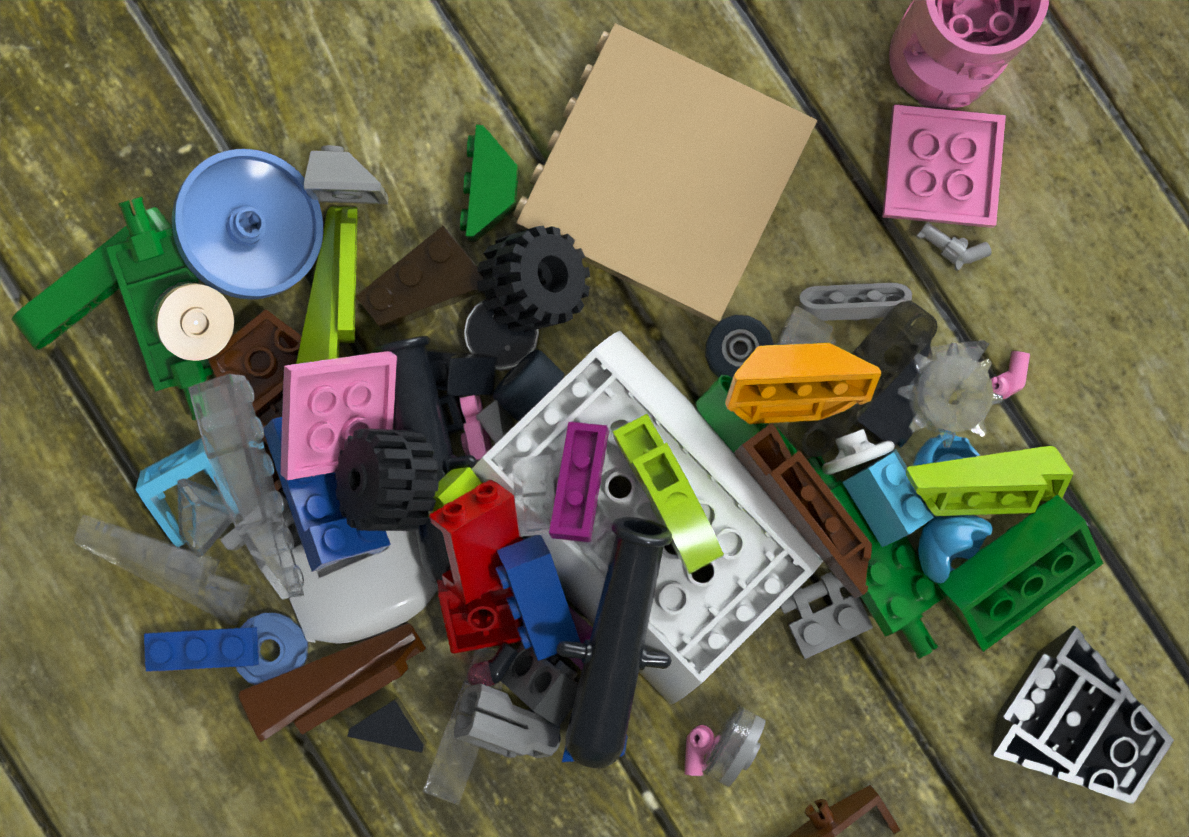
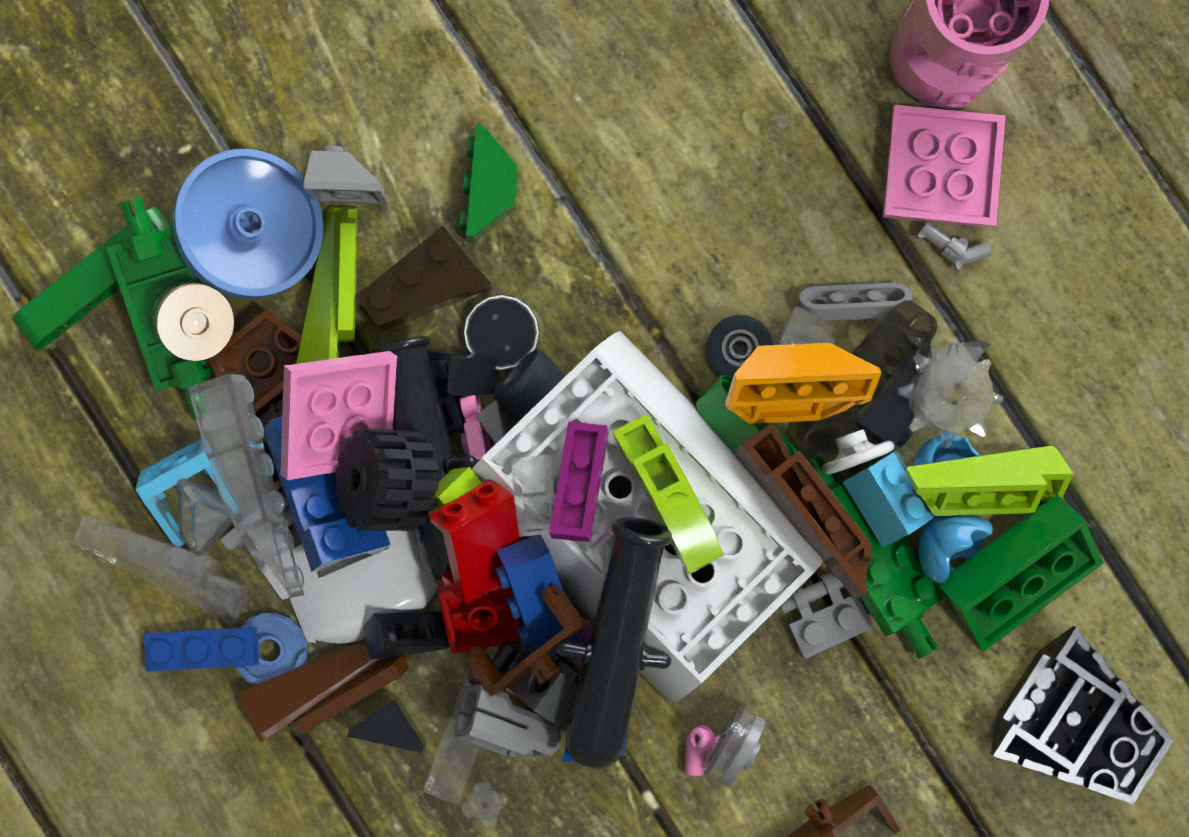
black wheel [477,225,590,332] -> none
tan brick [513,23,817,325] -> none
bright pink arm [987,351,1030,400] -> none
none -> black slope [363,612,449,659]
none -> clear plate [463,782,508,828]
none -> reddish brown piece [466,584,587,697]

